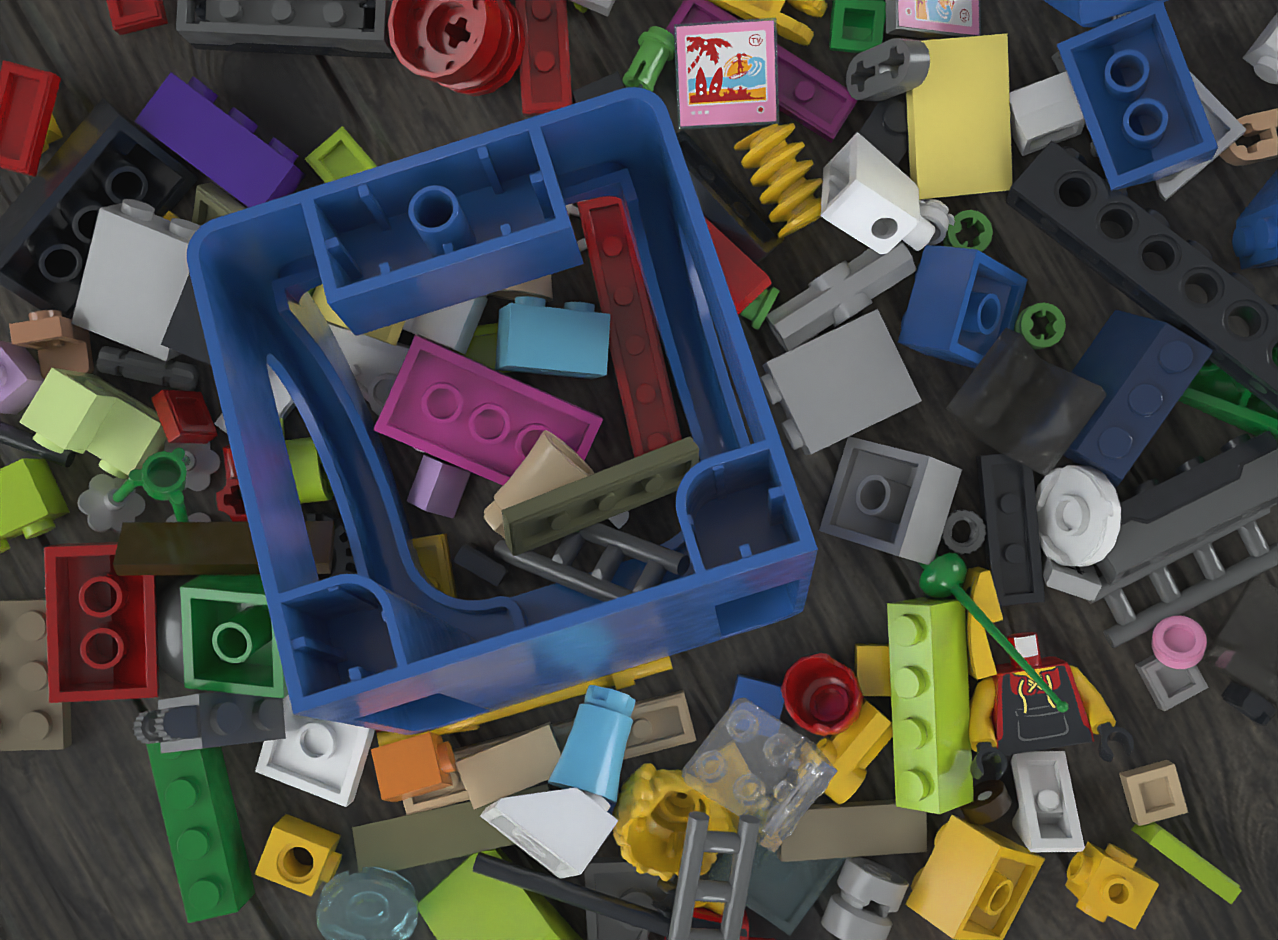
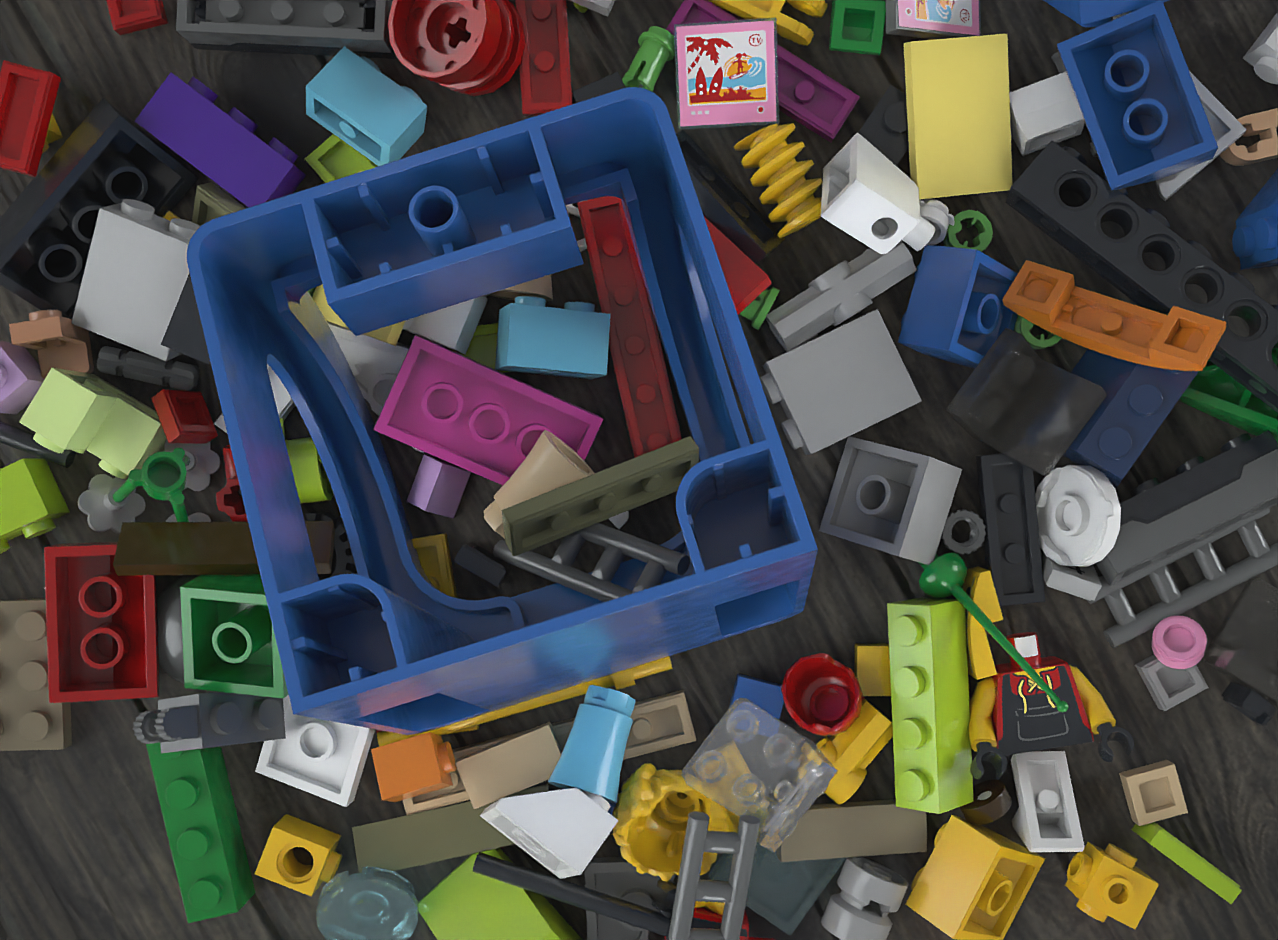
dark grey beam [846,38,930,101] -> none
none -> medium azure brick [306,46,427,166]
none -> orange slope [1002,260,1226,371]

